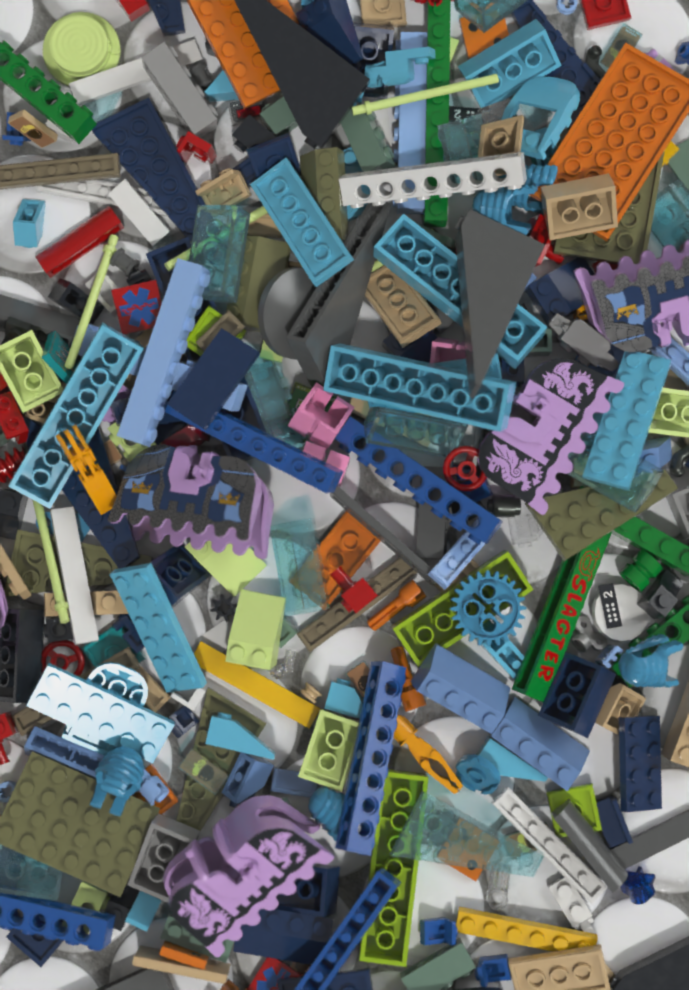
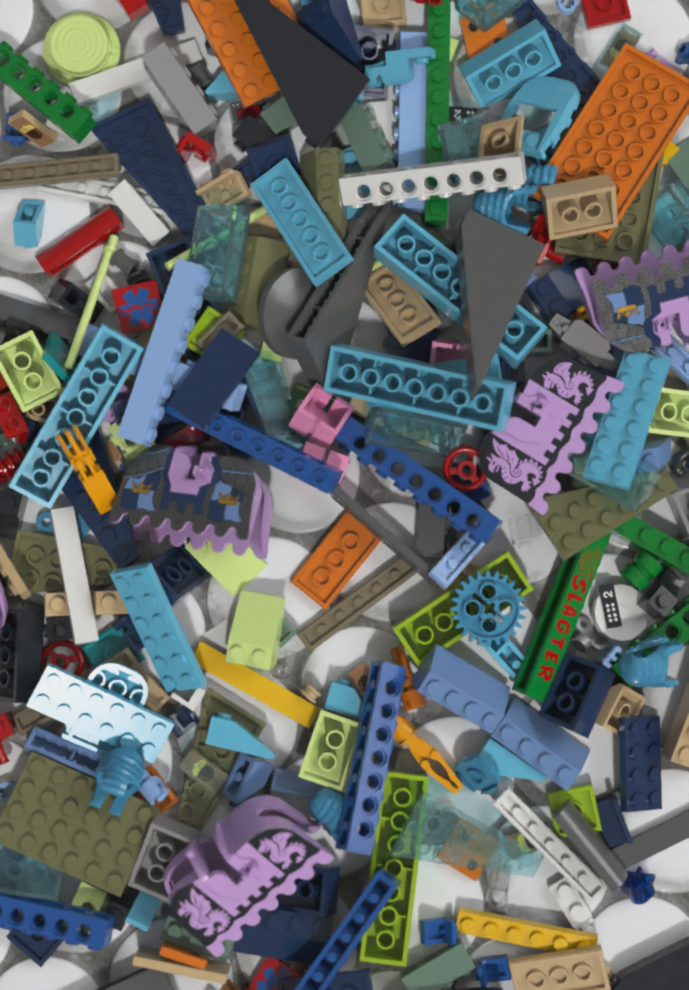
yellowish green bar [32,499,69,624] -> none
black gear [210,594,237,622] -> none
clear light blue slope [270,518,330,616] -> none
red brick [330,566,378,613] -> none
yellowish green bar [351,74,499,116] -> none
orange piece [367,579,427,631] -> none
pearl dark grey brick [487,494,521,518] -> none
pearl dark grey arm [585,45,606,79] -> none

